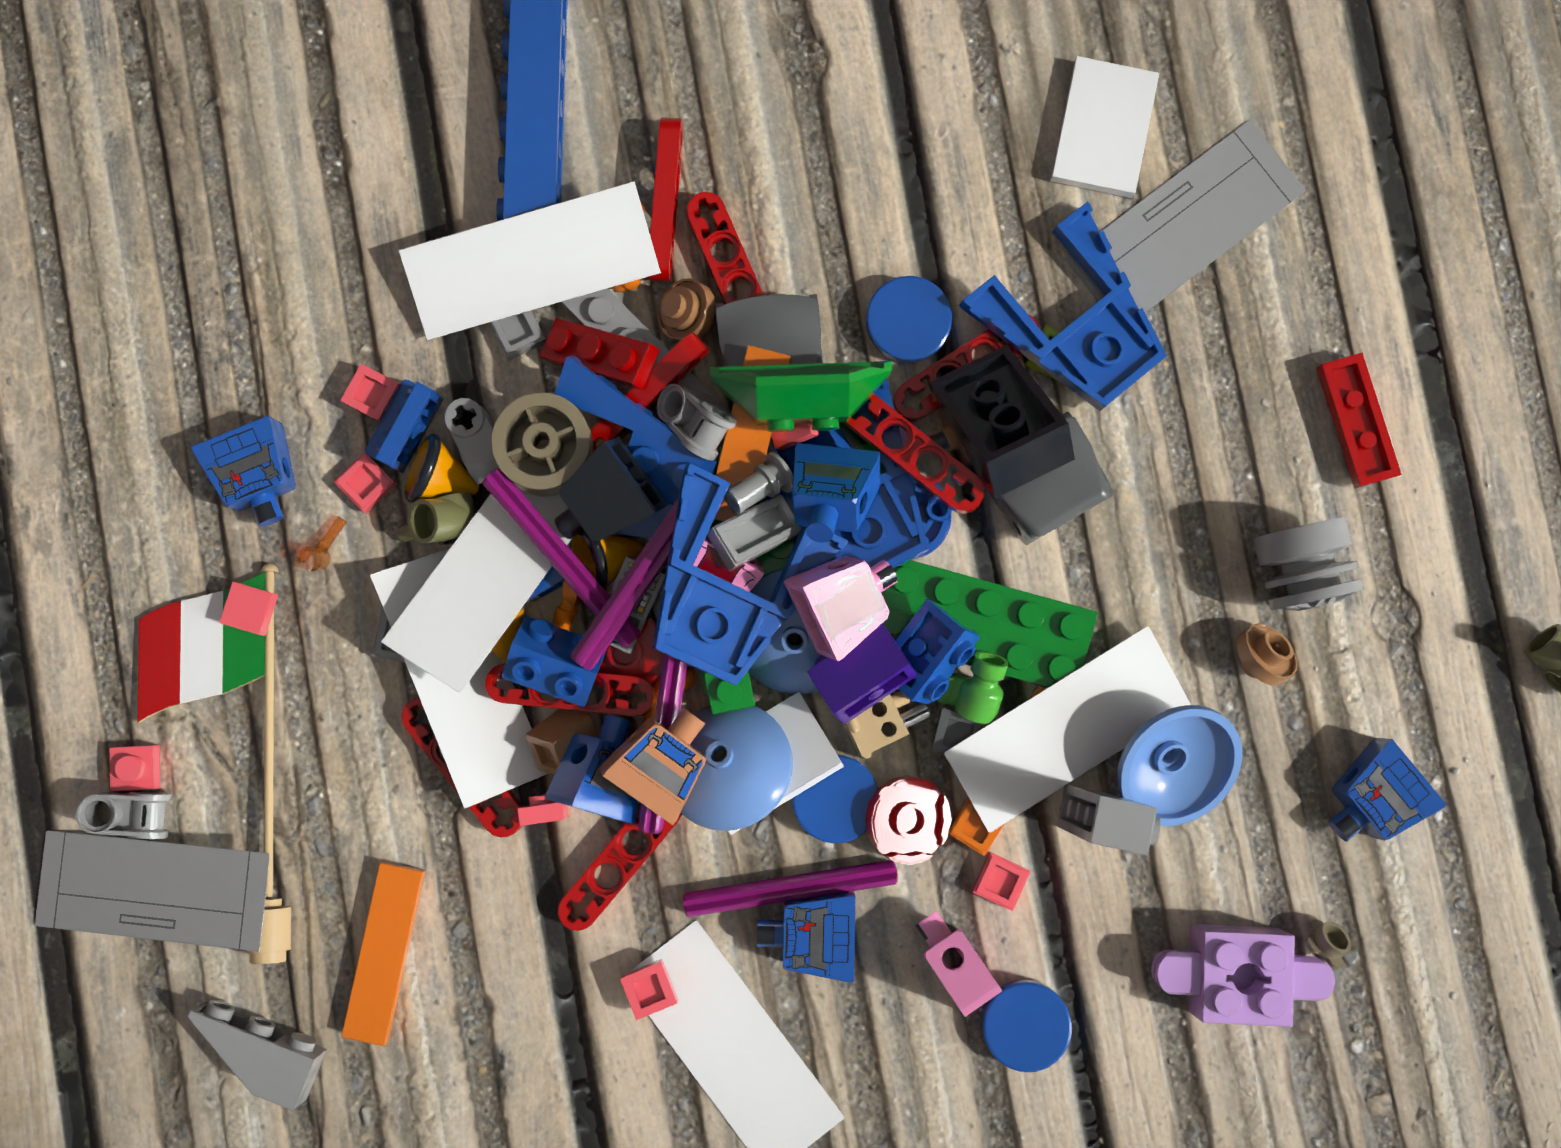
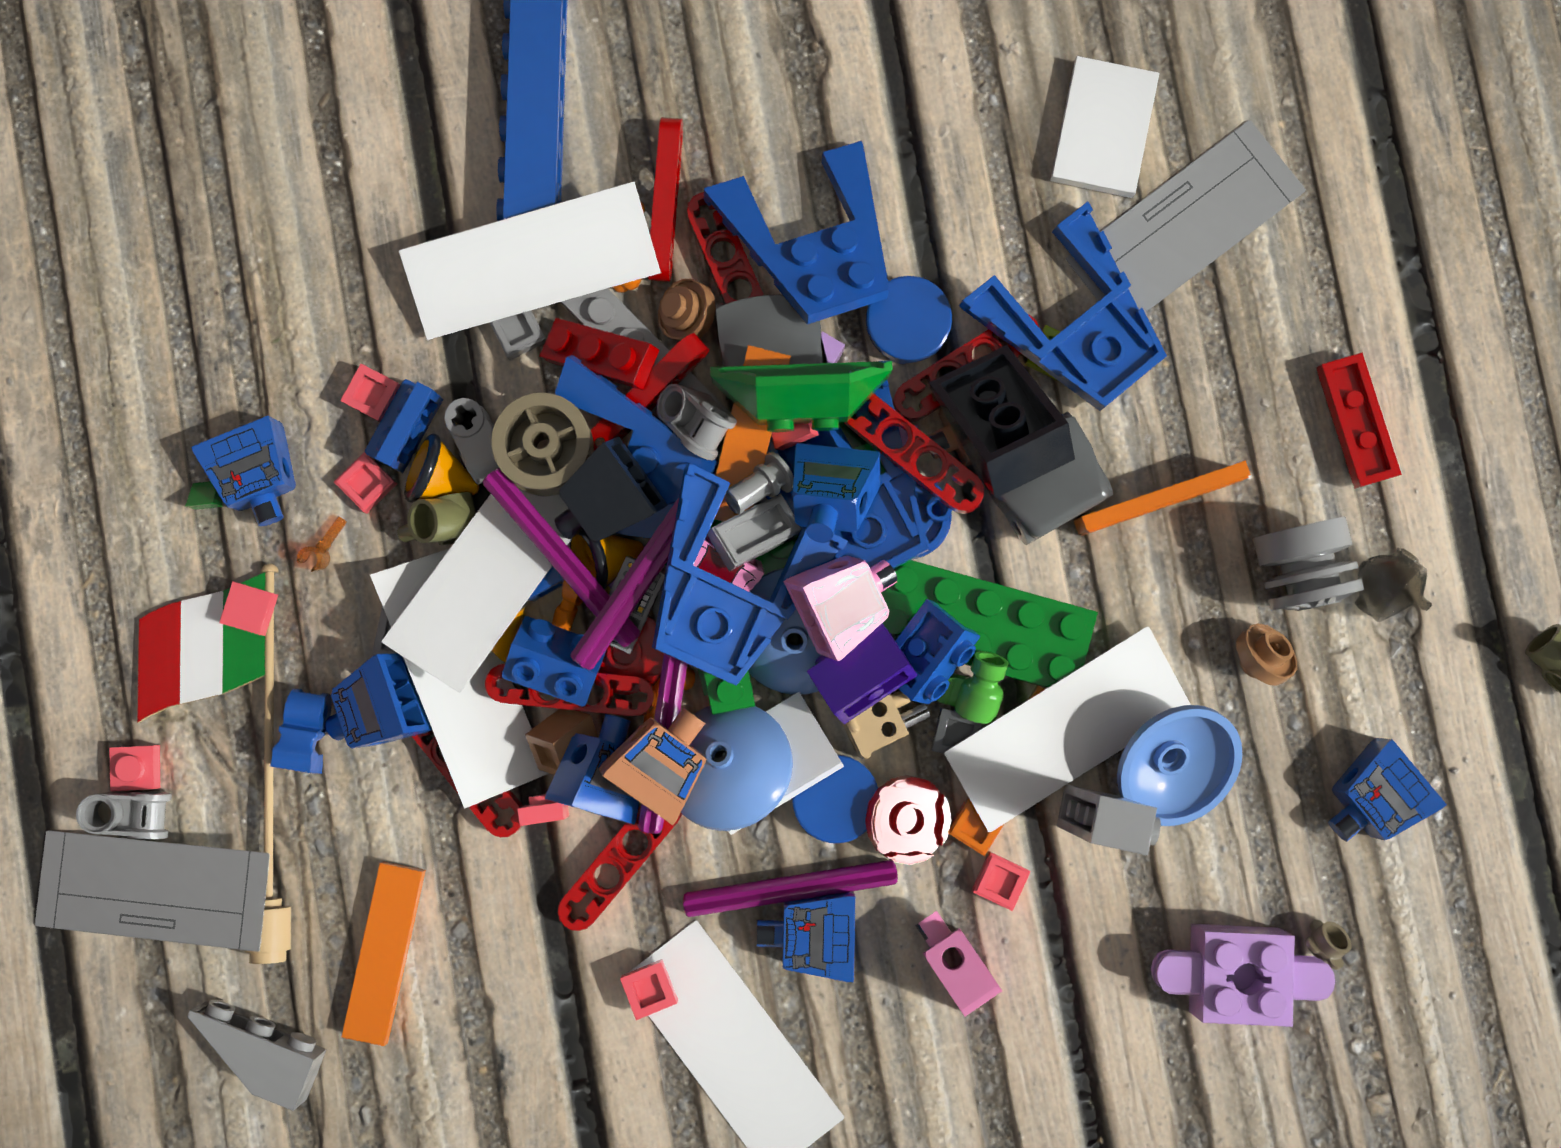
blue tile [982,979,1072,1072] -> none
none -> green piece [185,481,223,510]
none -> blue leg [270,688,332,774]
none -> blue torso [325,653,432,749]
none -> blue wing [704,141,889,324]
none -> lavender piece [821,331,845,363]
none -> orange tile [1074,460,1251,536]
none -> clear smoke helmet [1354,547,1432,622]

